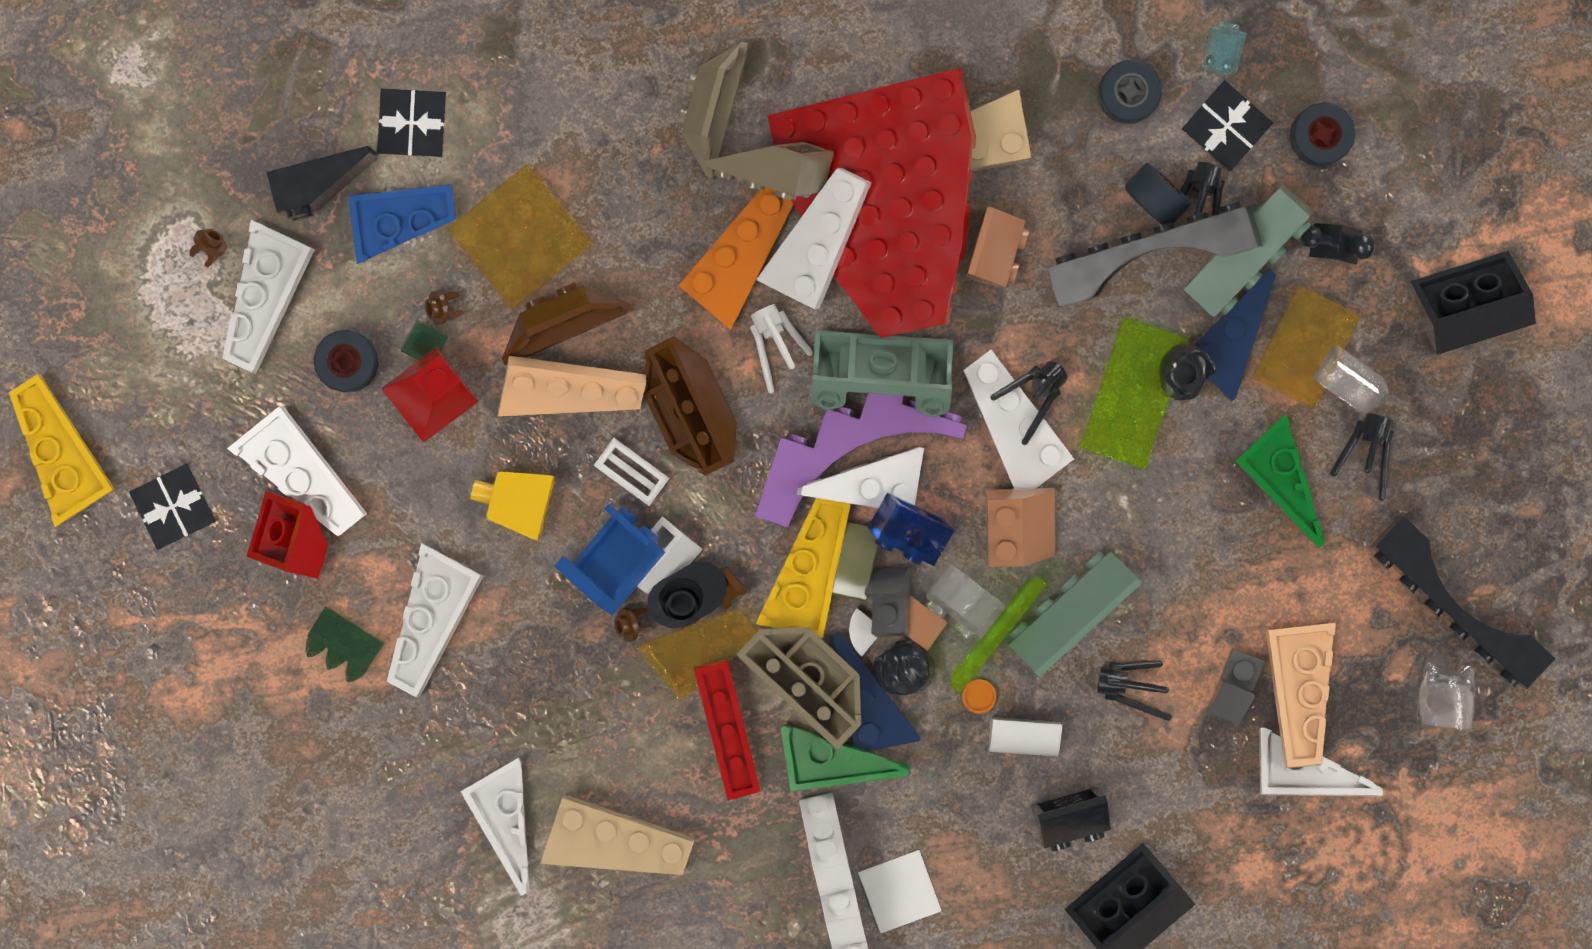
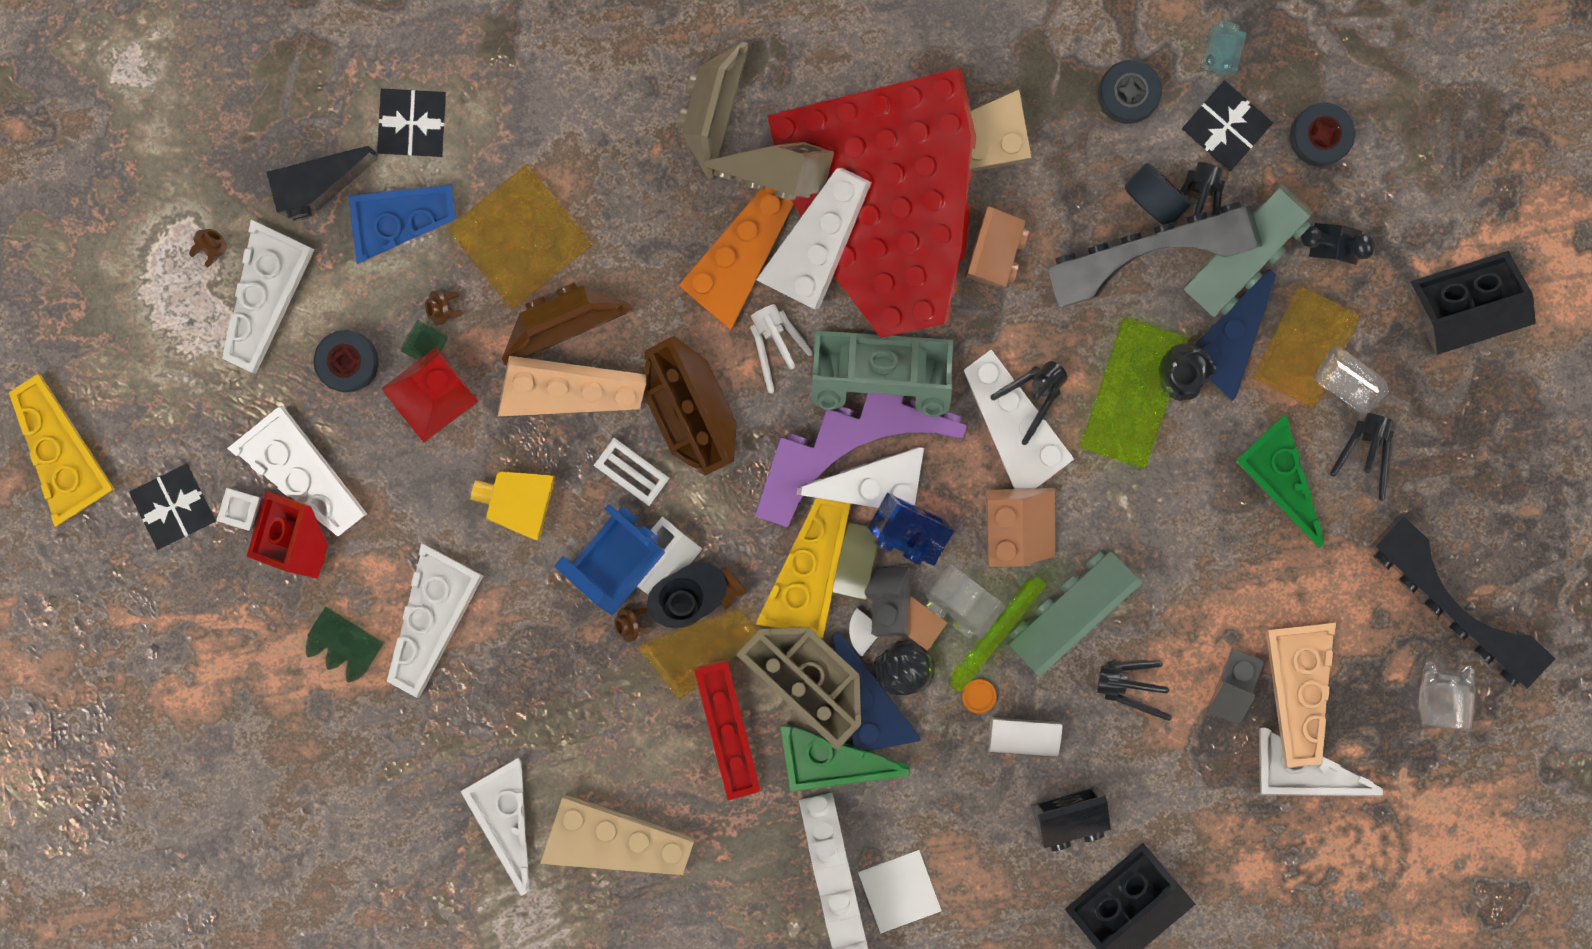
none -> white plate [217,488,261,531]

